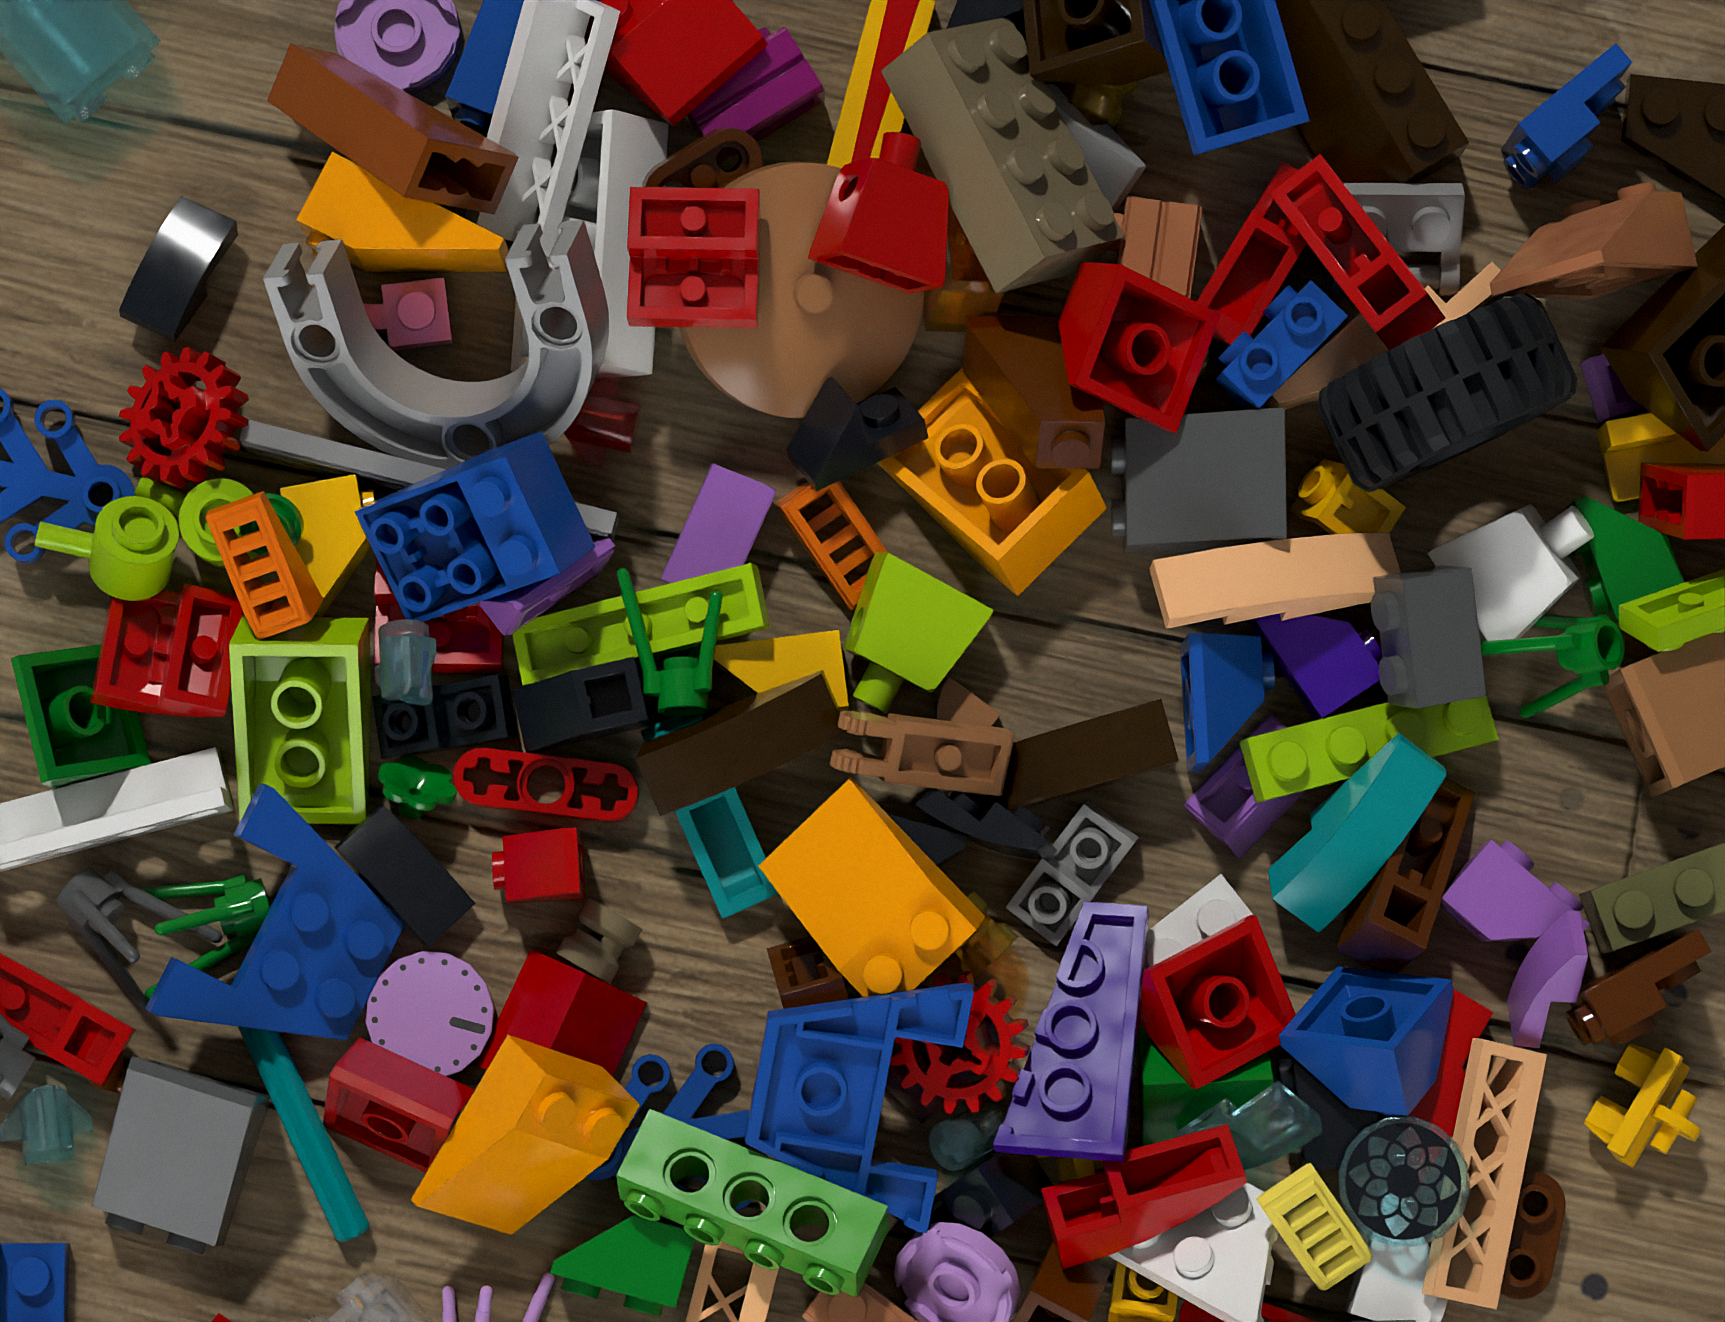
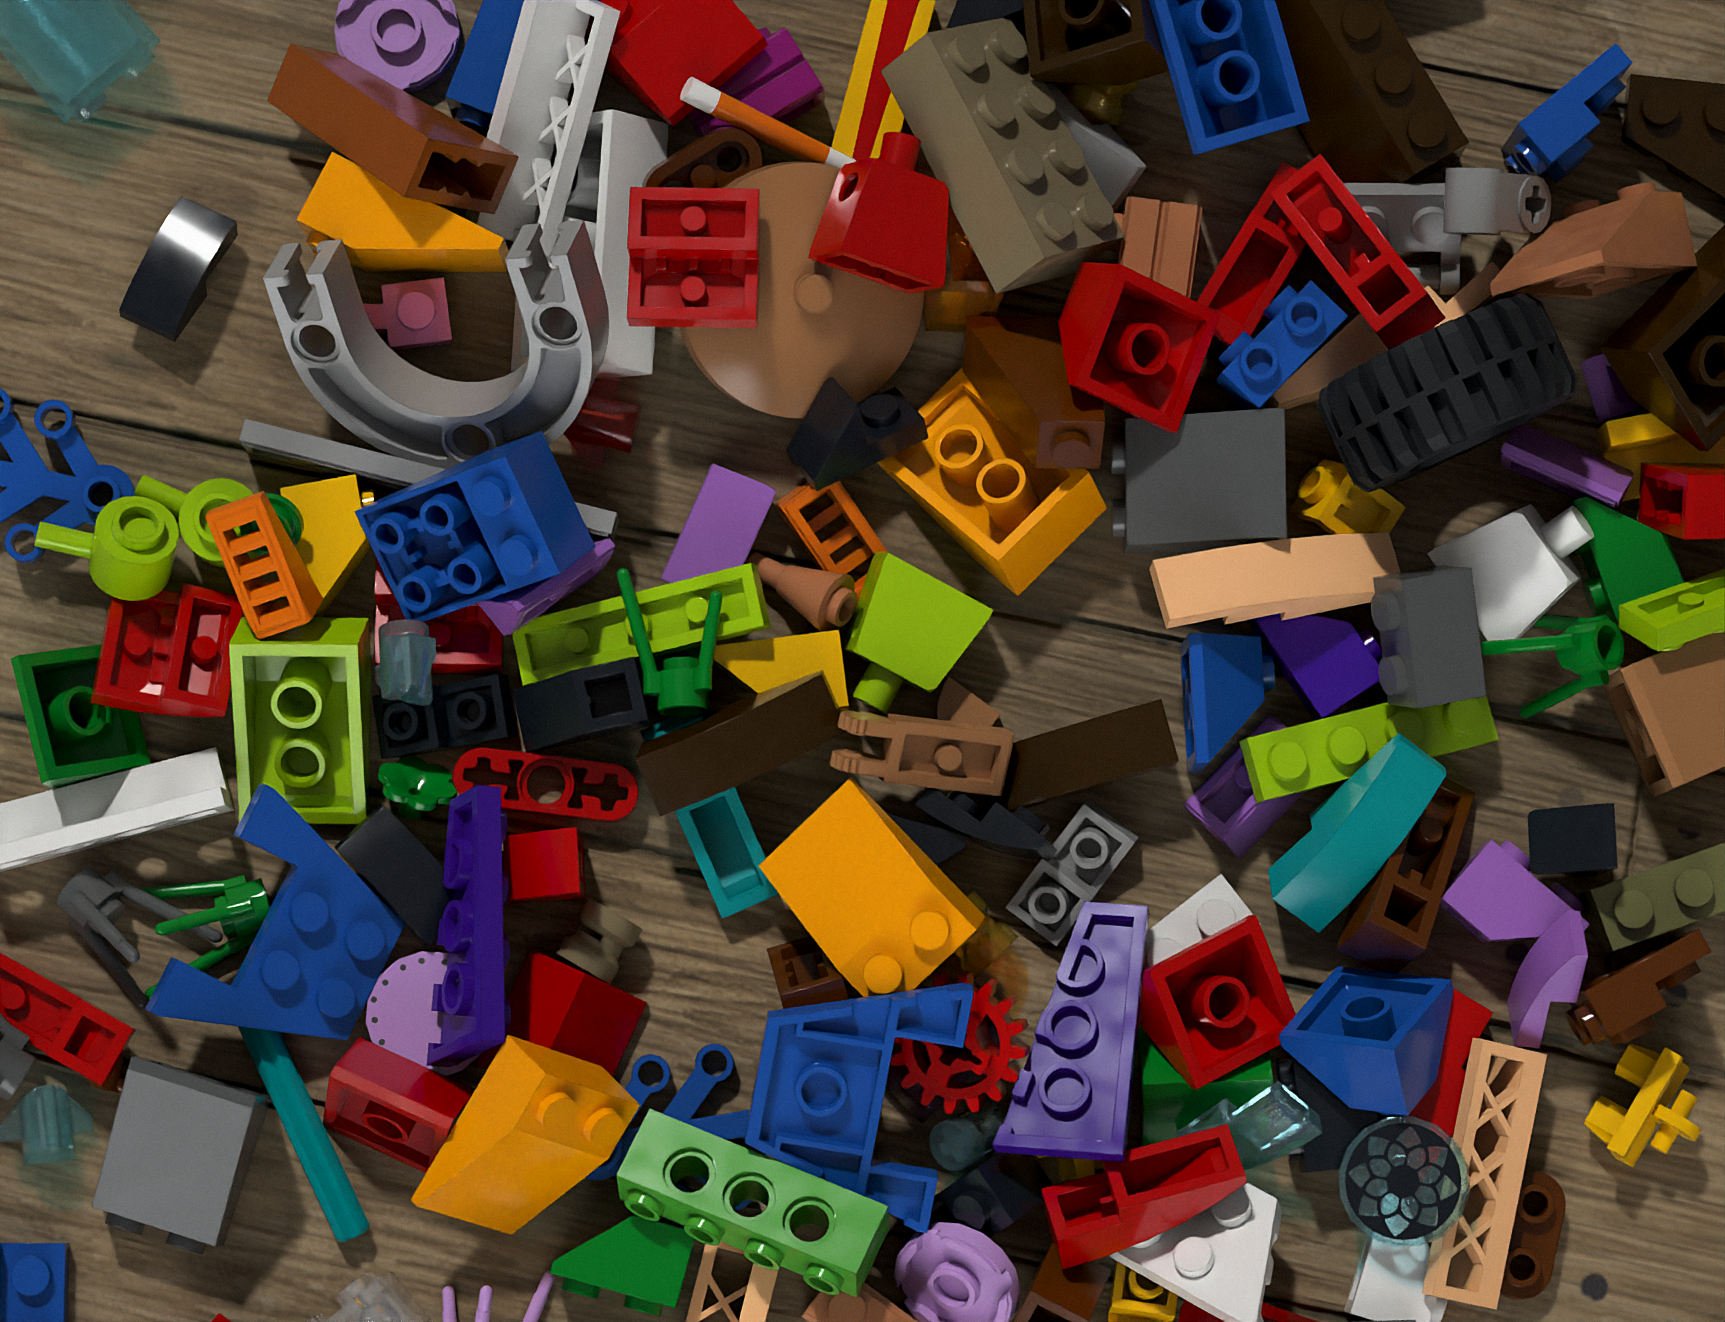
red gear [119,347,249,489] -> none
light yellow slope [1256,1162,1373,1290] -> none
none -> dark purple wing [426,785,511,1067]
none -> orange bar [680,77,856,168]
none -> nougat cone [746,552,858,632]
none -> light grey piece [1443,168,1552,235]
none -> medium lavender slope [1500,424,1633,511]
none -> black slope [1527,803,1618,877]

